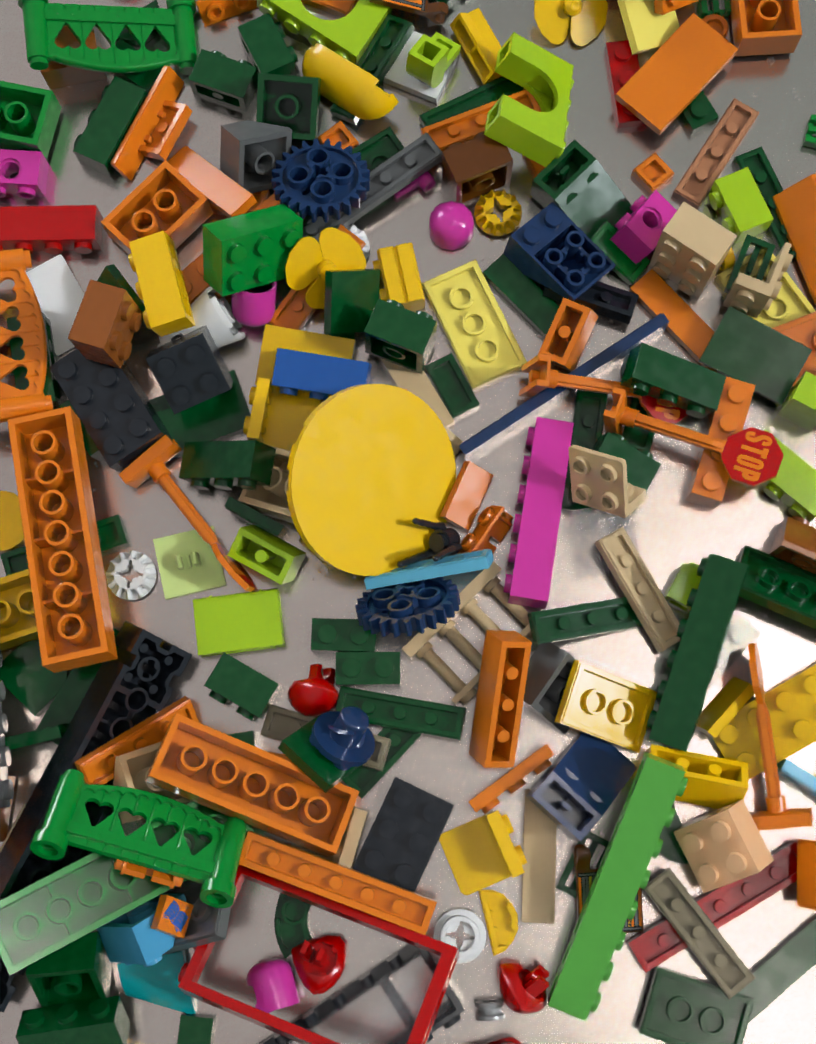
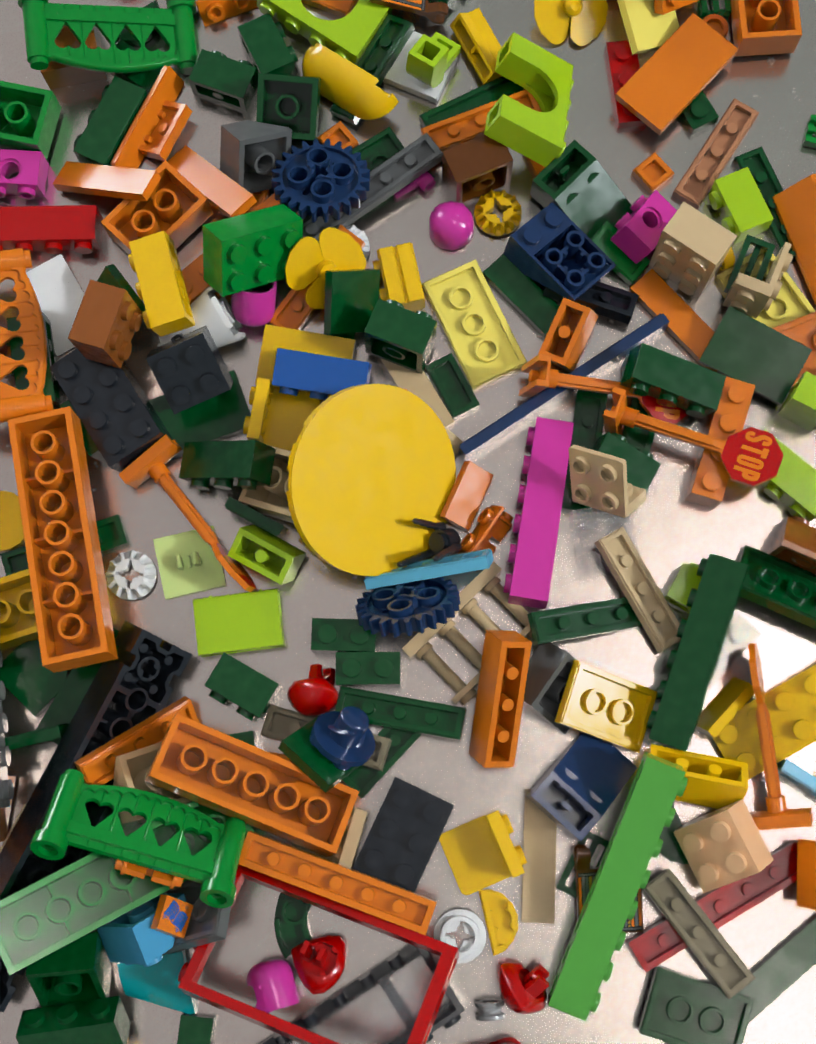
orange plate [468,744,555,814] -> none
none -> orange tile [53,161,161,201]

